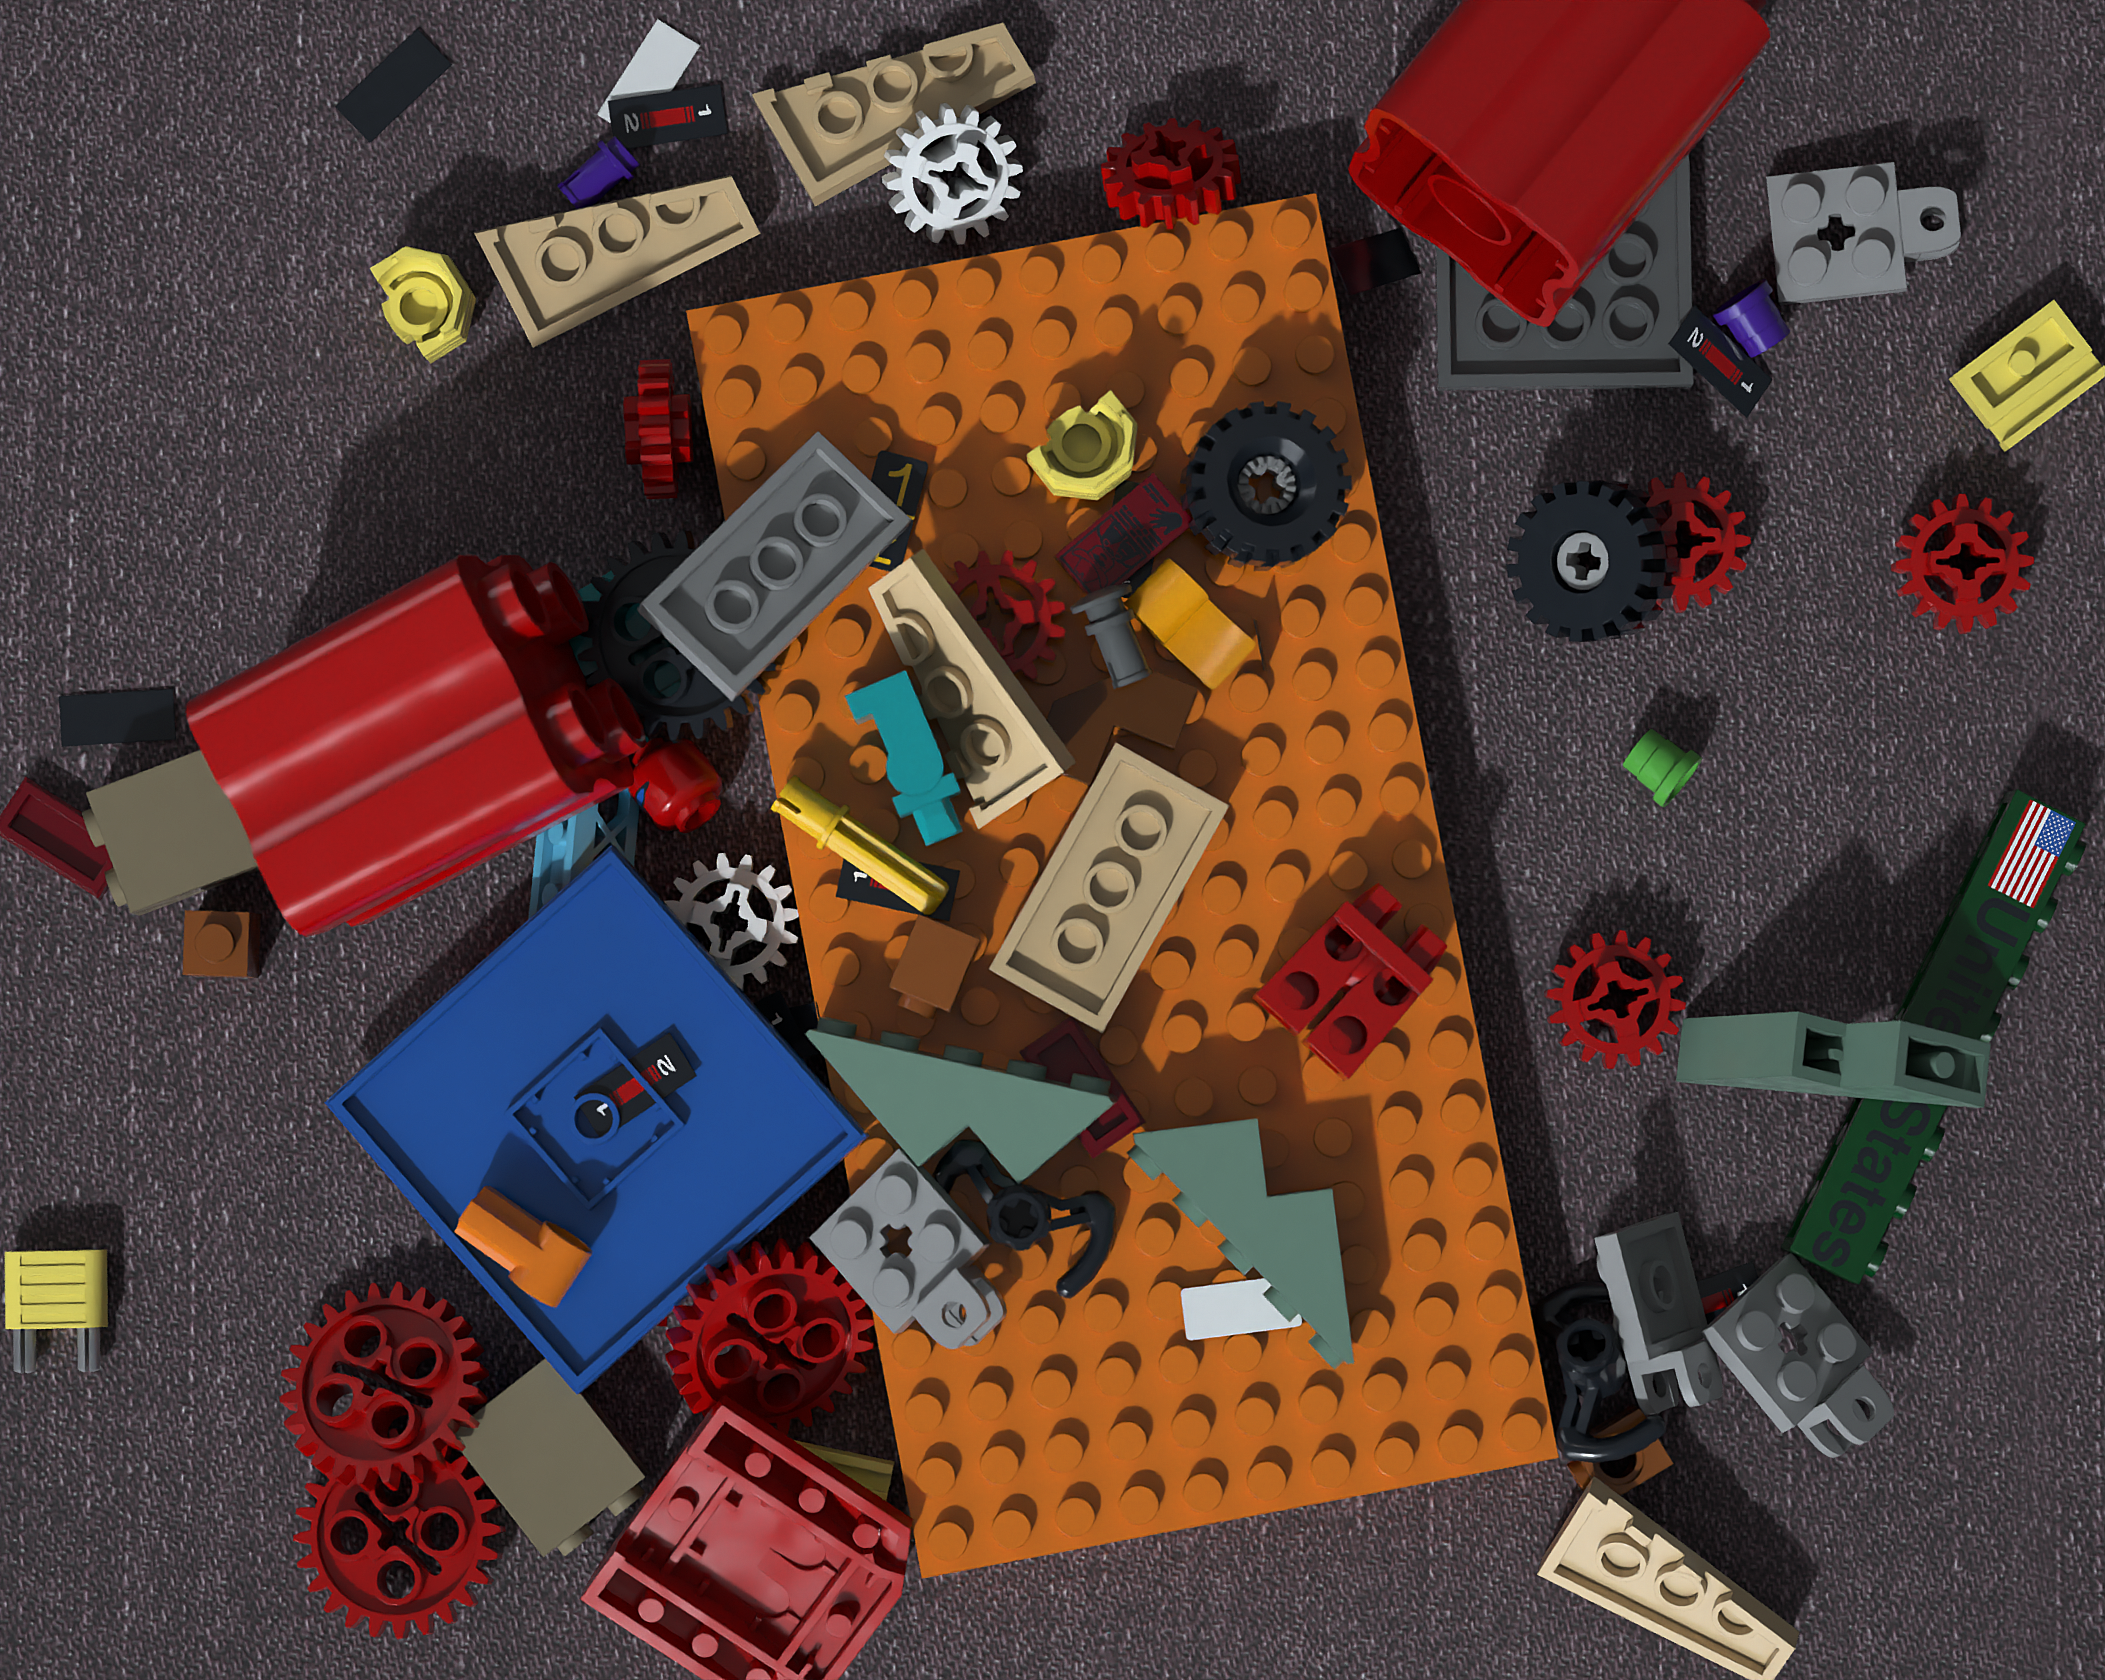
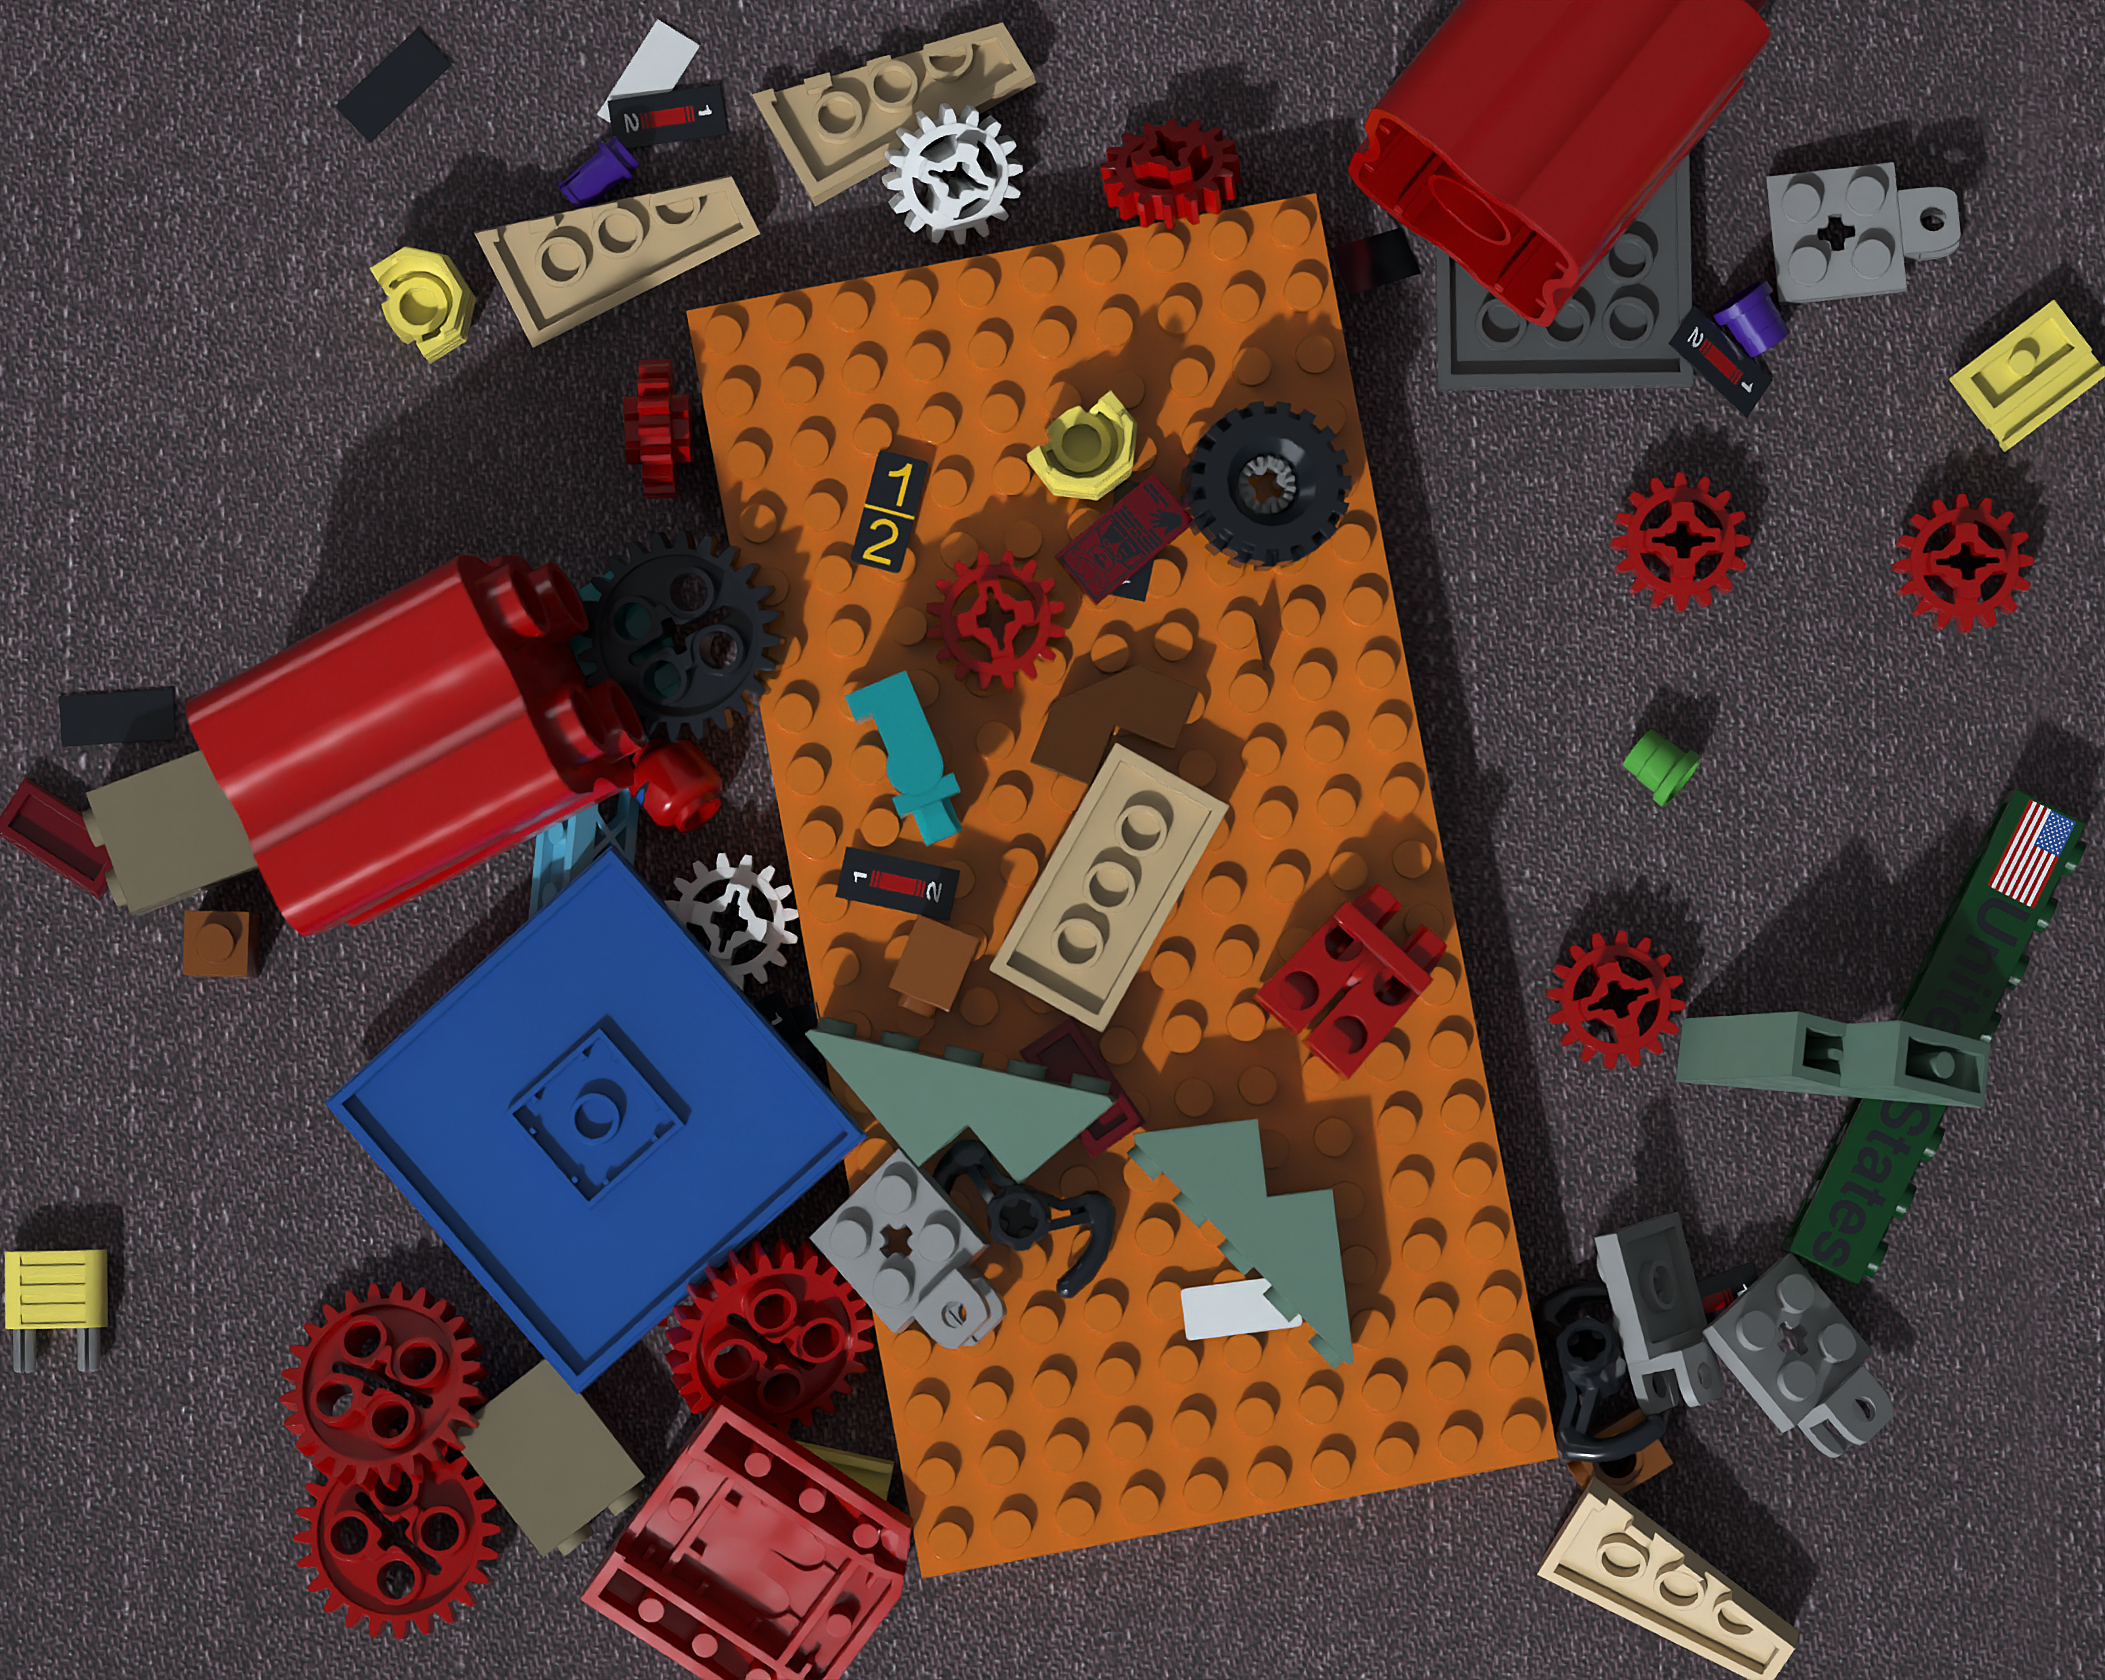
orange piece [454,1186,593,1308] -> none
black sticker [574,1033,697,1138] -> none
light grey plate [638,431,912,701] -> none
yellow axle [771,775,949,915] -> none
tan wing [868,549,1076,829] -> none
dark grey pin [1070,584,1153,689] -> none
light orange panel [1124,558,1256,689] -> none
black bush [1506,480,1680,642] -> none

